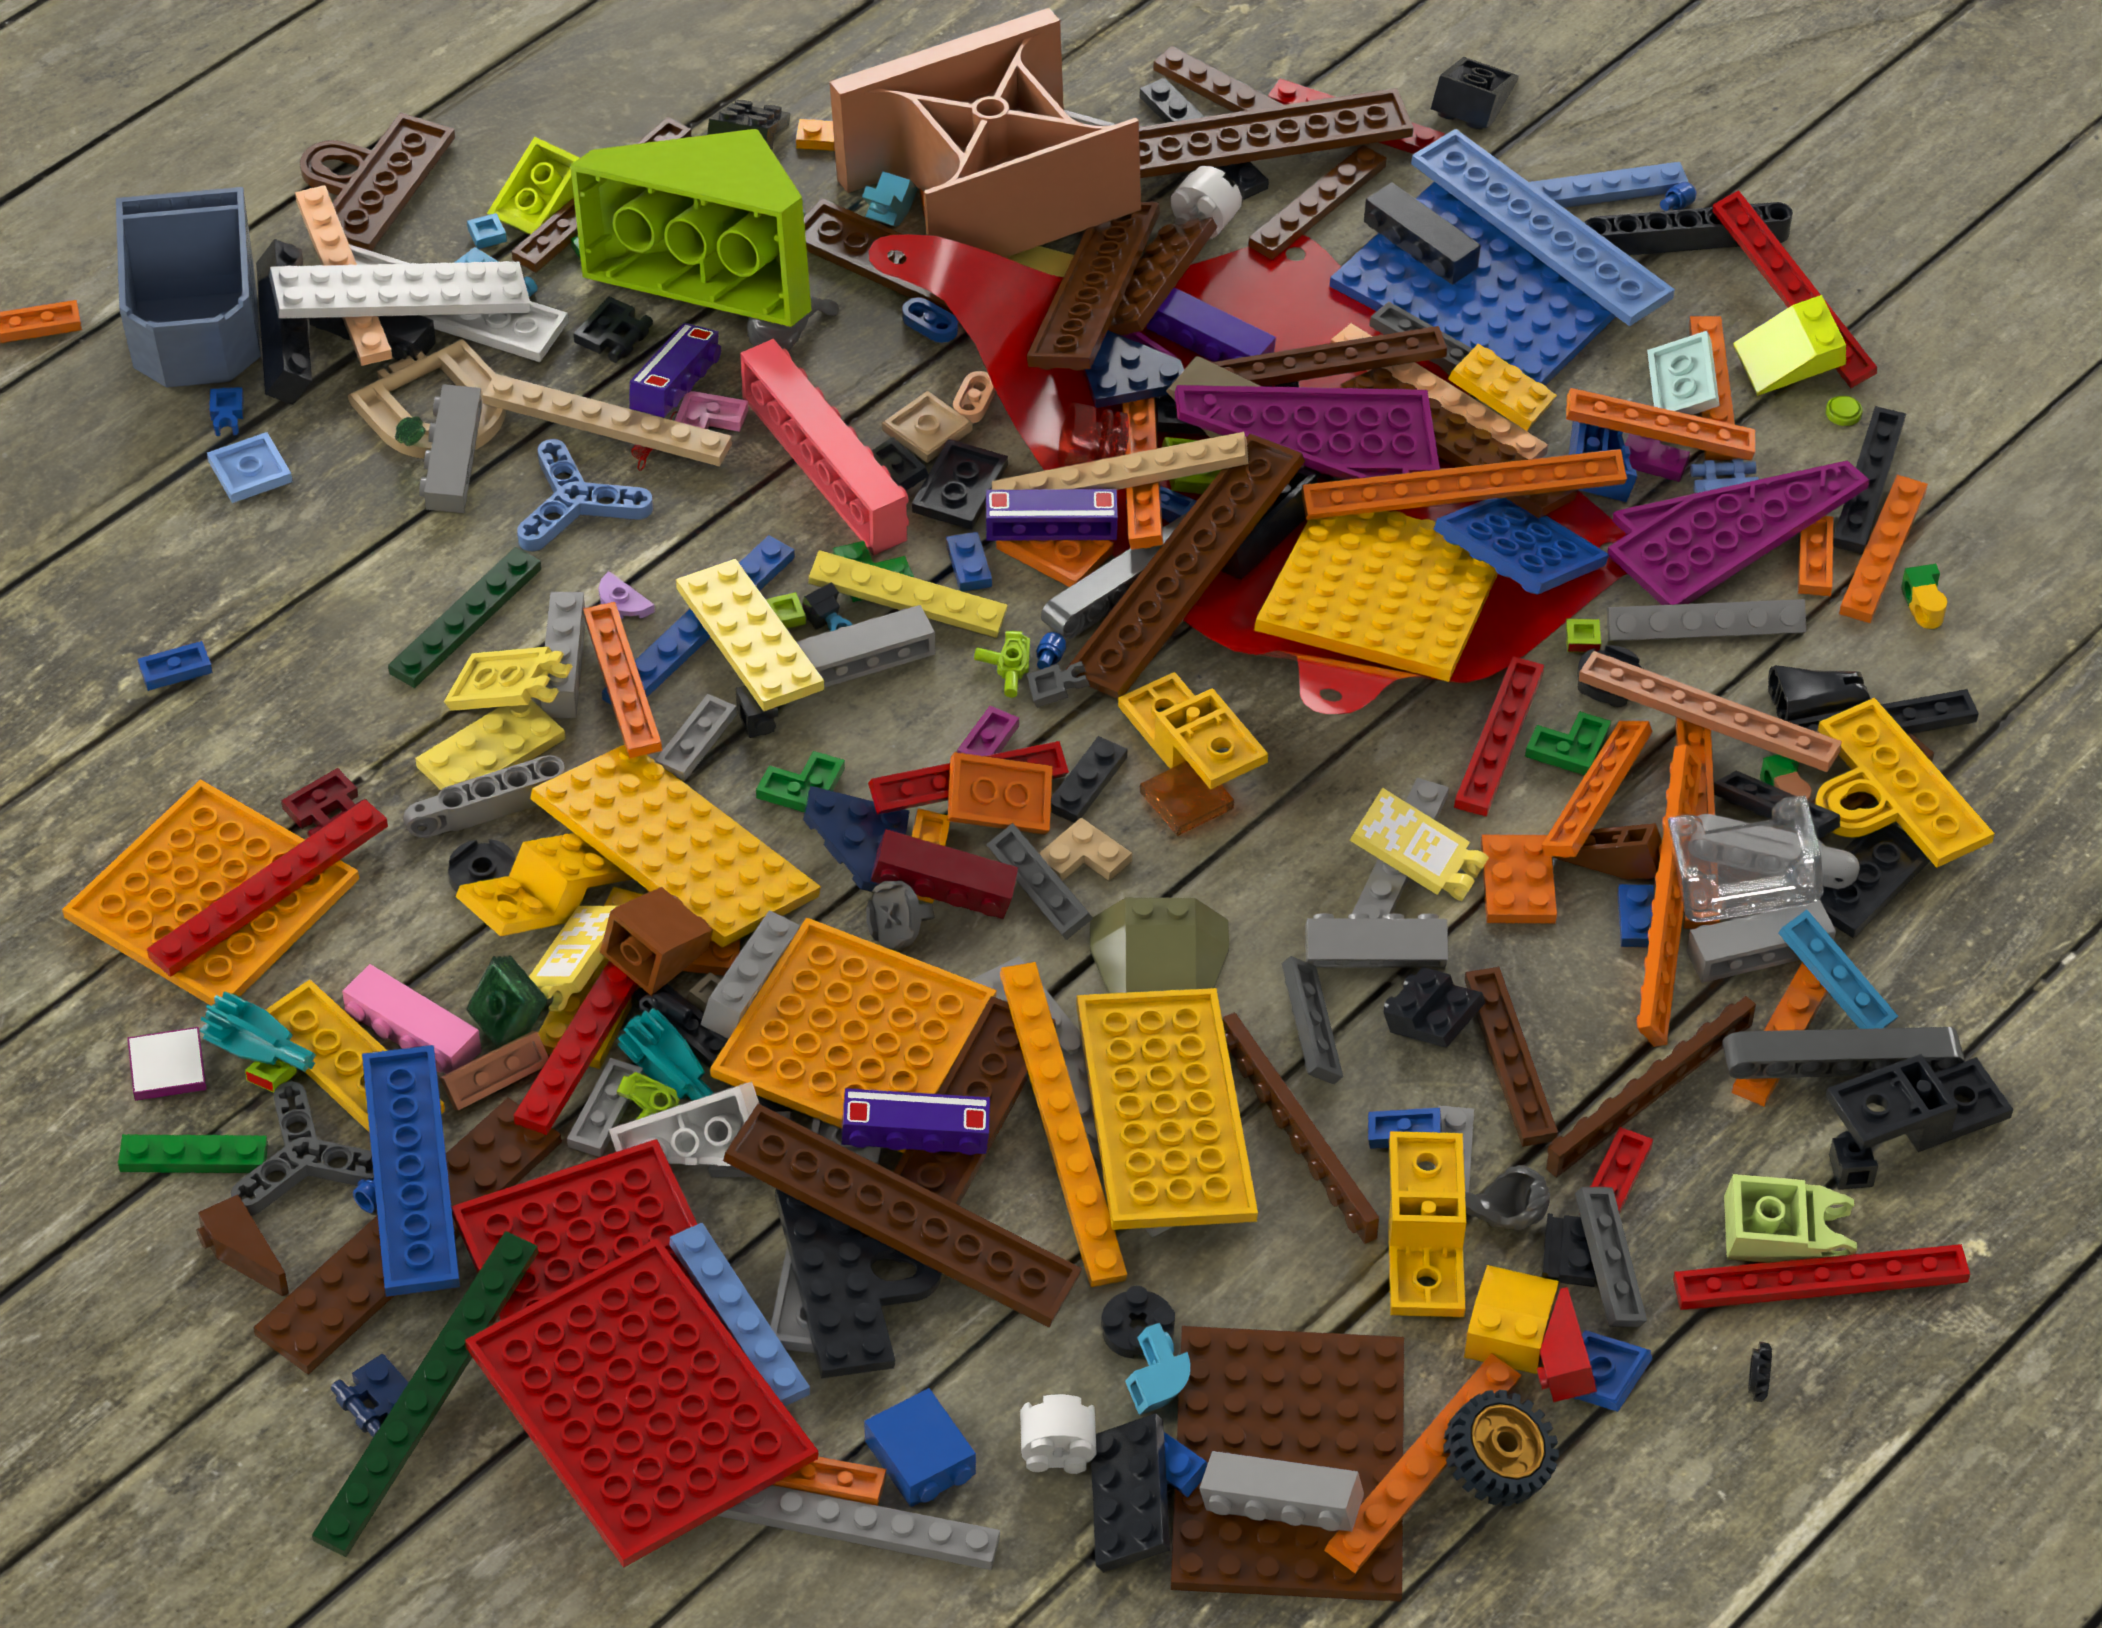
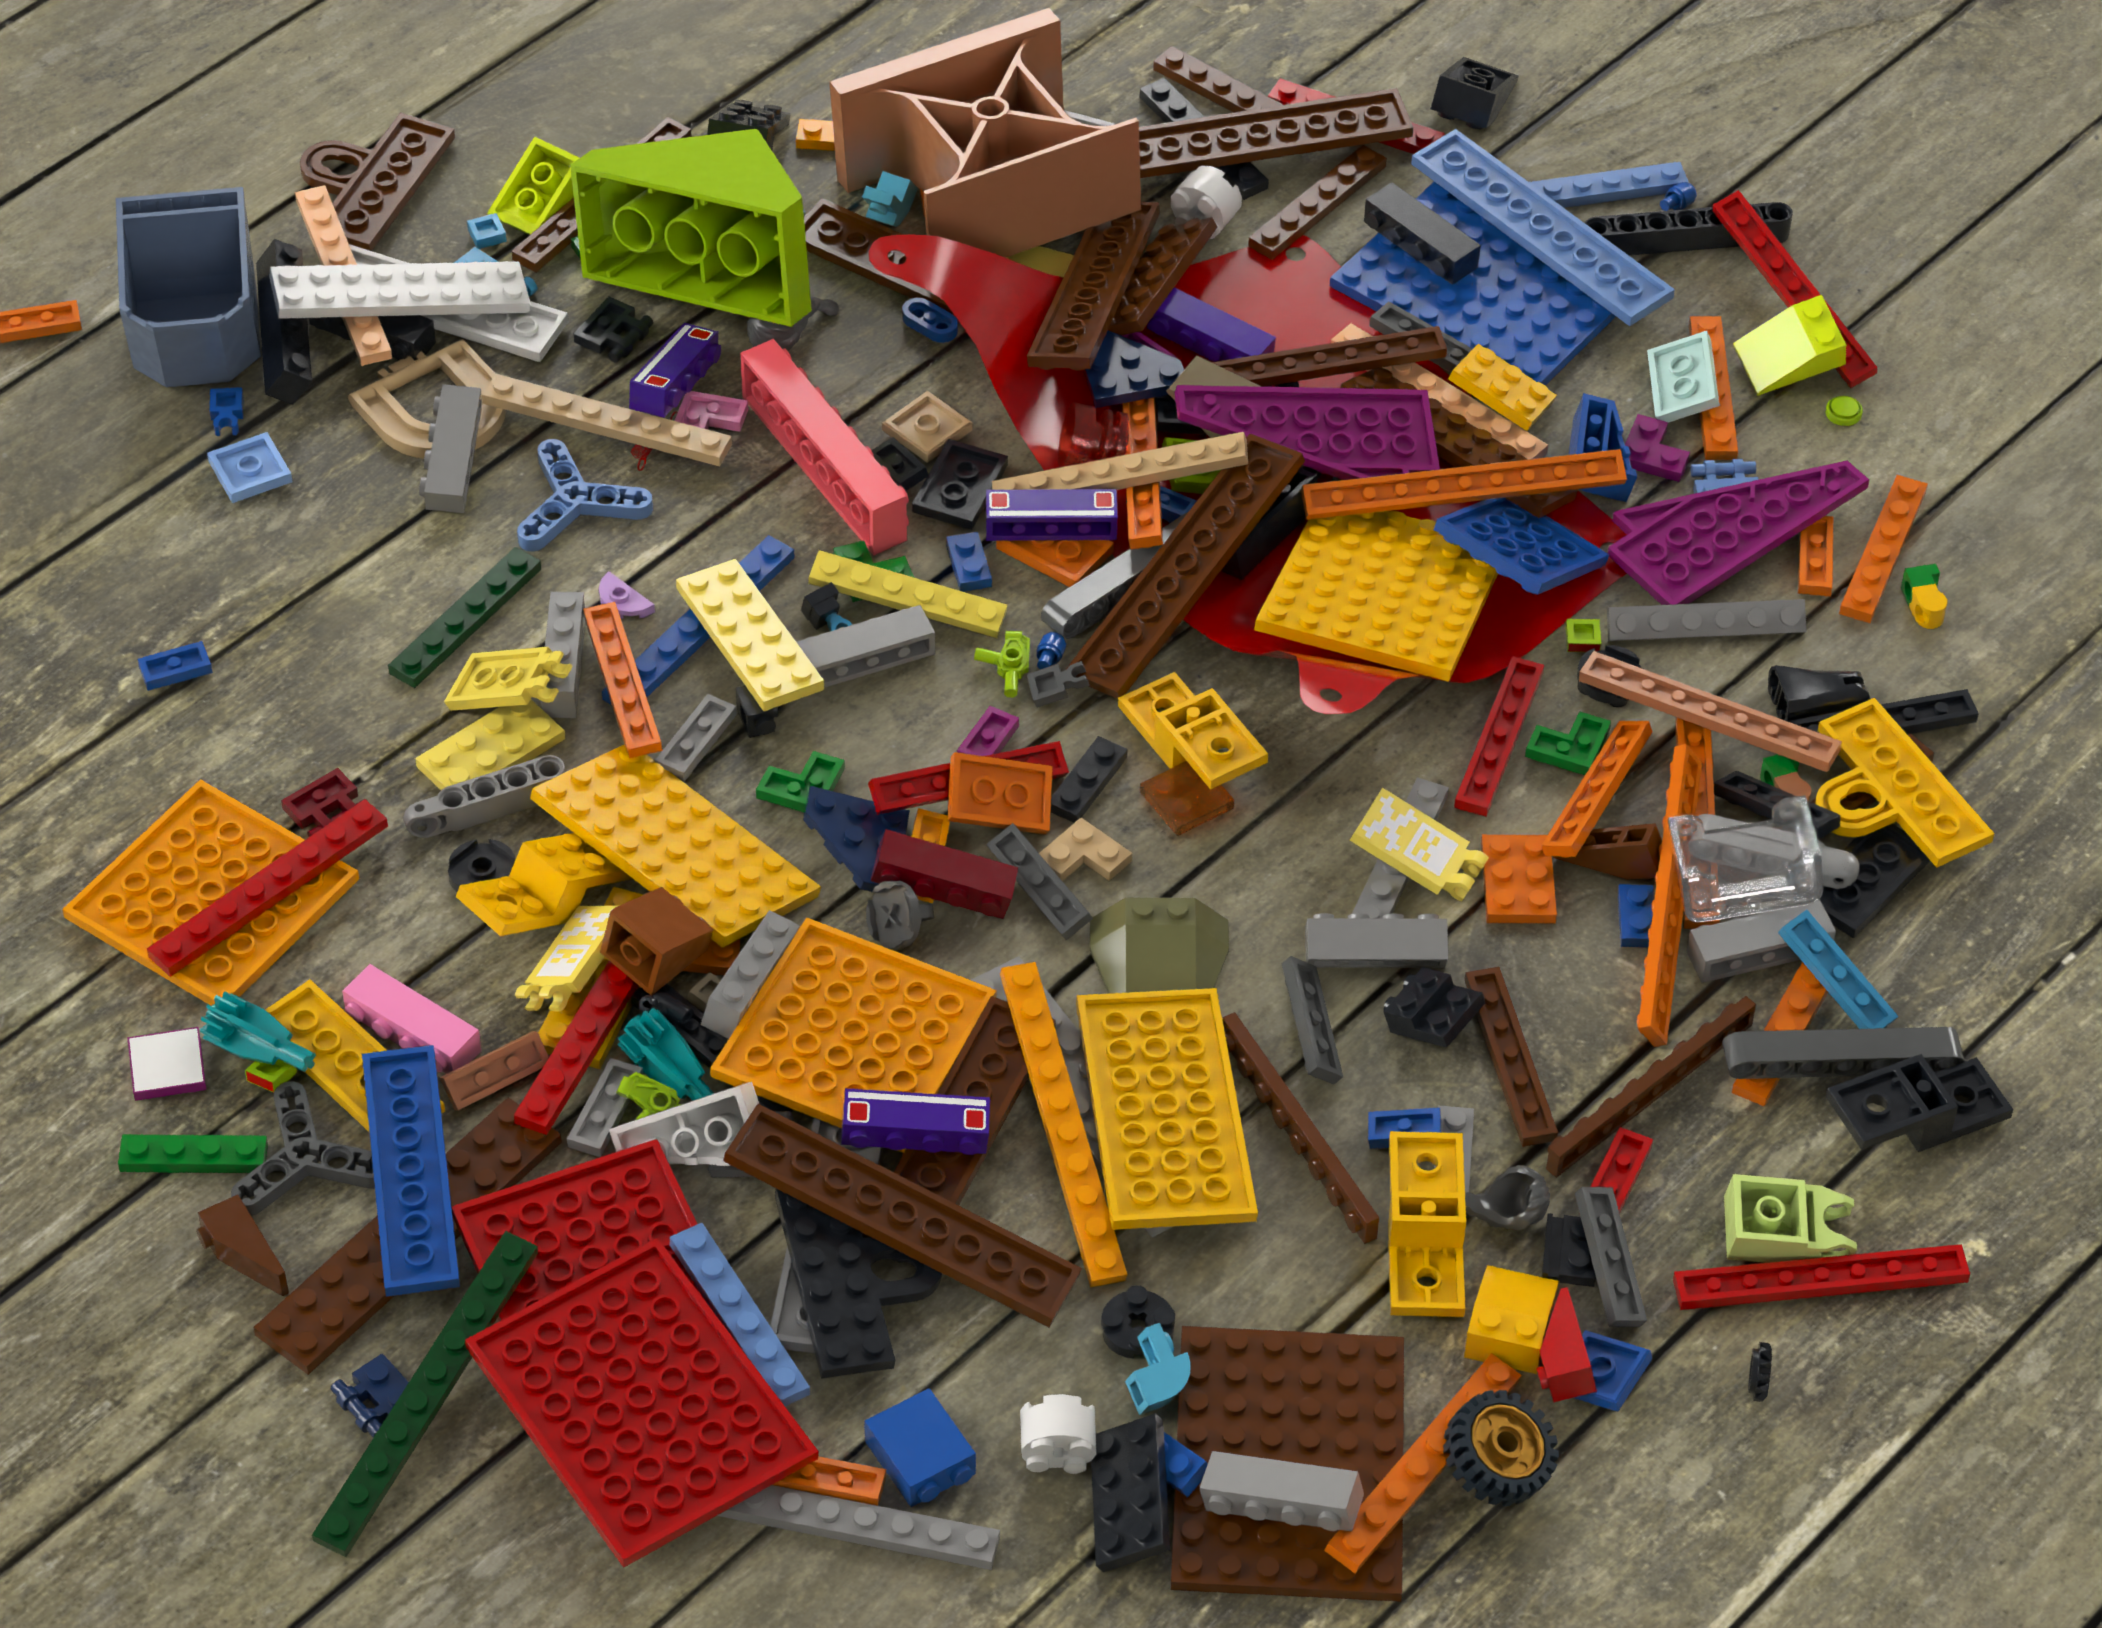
blue plate [353,1179,377,1213] -> none
clear green plate [395,416,426,446] -> none
clear green brick [466,955,547,1048] -> none
lime plate [765,592,806,629] -> none
light nougat plate [953,371,995,423] -> none
orange plate [1566,388,1755,461] -> none
black brick [1829,1131,1878,1190] -> none
black plate [1833,406,1906,554] -> none

